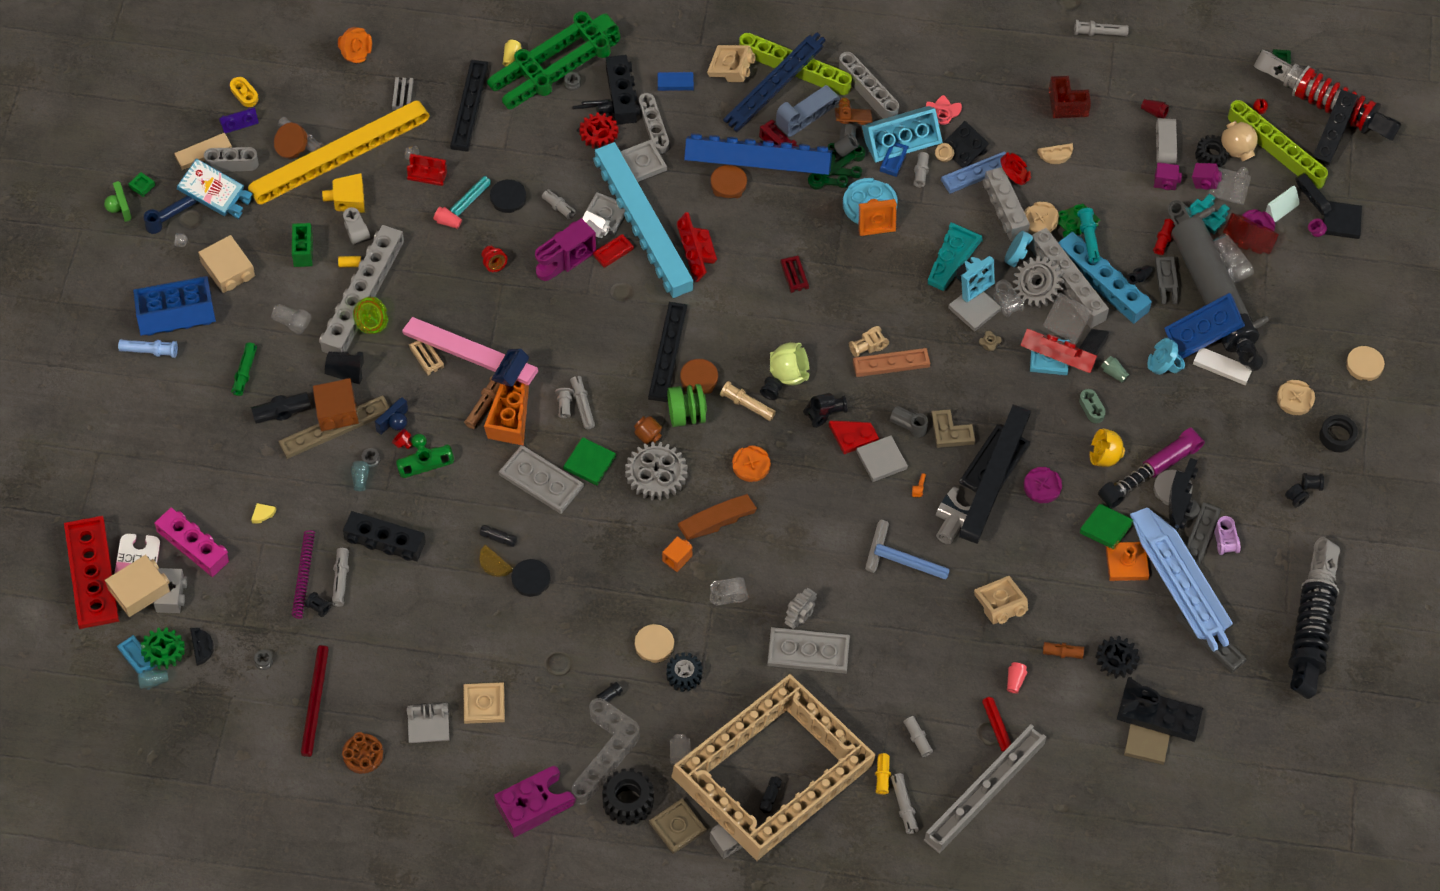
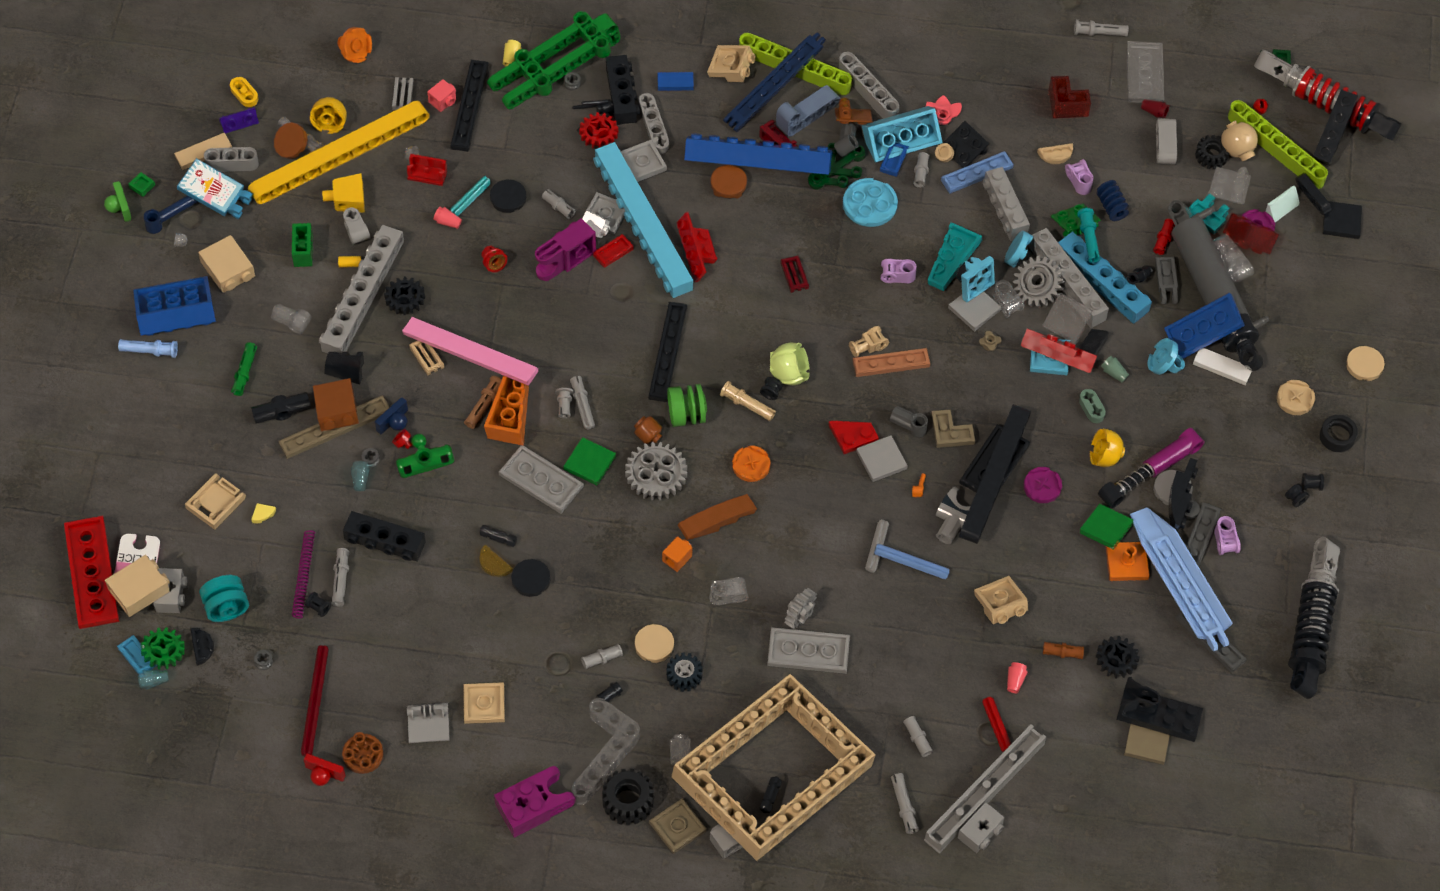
dark pink brick [154,507,229,577] -> none
clear neon green tile [353,297,388,334] -> none
dark blue slope [491,349,529,386] -> none
dark orange tile [680,359,718,394] -> none
black piece [803,393,836,428] -> none
black bush [830,396,848,415] -> none
orange tile [858,199,897,236] -> none
yellow axle [875,753,891,795] -> none
red tile [1000,152,1031,185] -> none
tan tile [1024,202,1059,234] -> none
magenta brick [1154,162,1182,190] -> none
magenta brick [1192,163,1222,190] -> none
magenta bush [1308,218,1327,237] -> none
none -> tan container [185,473,246,530]
none -> teal wheel [199,575,249,622]
none -> red tile [304,754,346,786]
none -> yellow cylinder [310,97,347,134]
none -> black gear [384,276,425,315]
none -> coral brick [427,79,456,112]
none -> light grey pin [581,644,623,669]
none -> lavender piece [881,259,916,283]
none -> light grey brick [958,802,1005,854]
none -> lavender piece [1065,159,1093,195]
none -> dark blue piece [1096,180,1129,221]
none -> clear tile [1127,41,1164,103]

